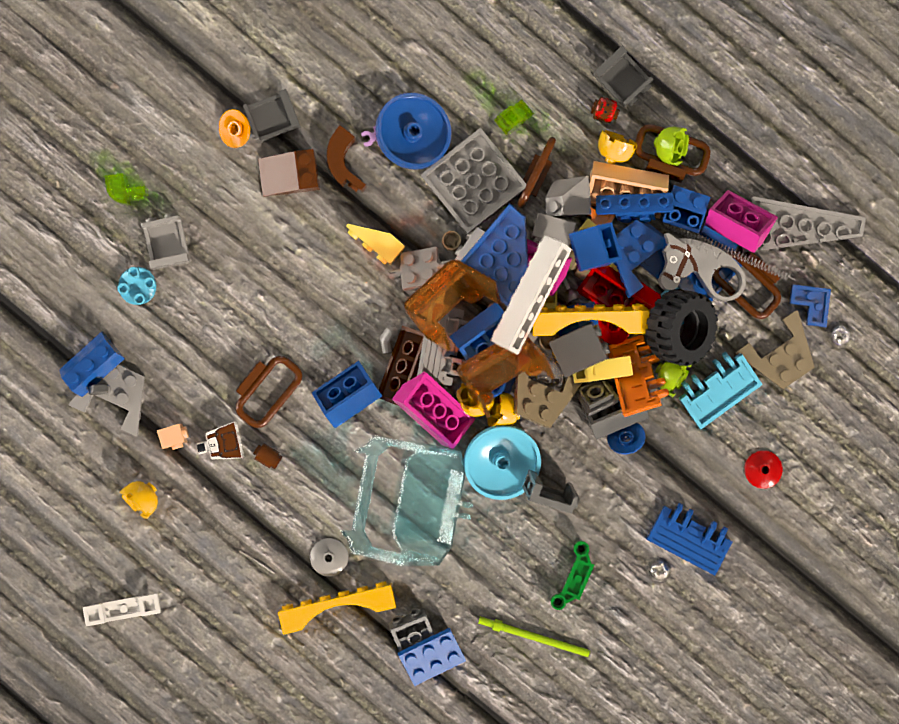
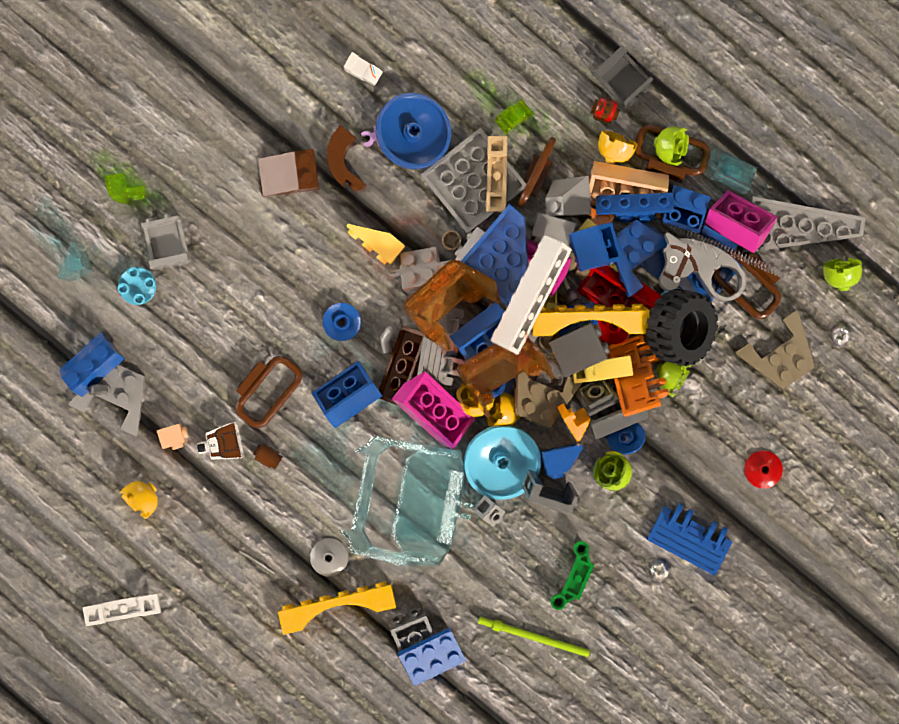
light orange dish [219,109,250,148] -> none
dark grey panel [242,89,301,143] -> none
medium azure hinge [678,352,763,429] -> none
blue plate [789,285,831,327] -> none
none -> clear light blue slope [57,242,94,282]
none -> blue dish [323,303,361,341]
none -> white leg [344,52,383,86]
none -> light grey brick [473,495,505,527]
none -> tan slope [486,136,507,212]
none -> blue slope [540,443,583,479]
none -> light orange slope [557,403,590,442]
none -> lime cylinder [593,451,632,491]
none -> clear light blue slope [710,152,757,194]
none -> lime cylinder [823,258,862,291]

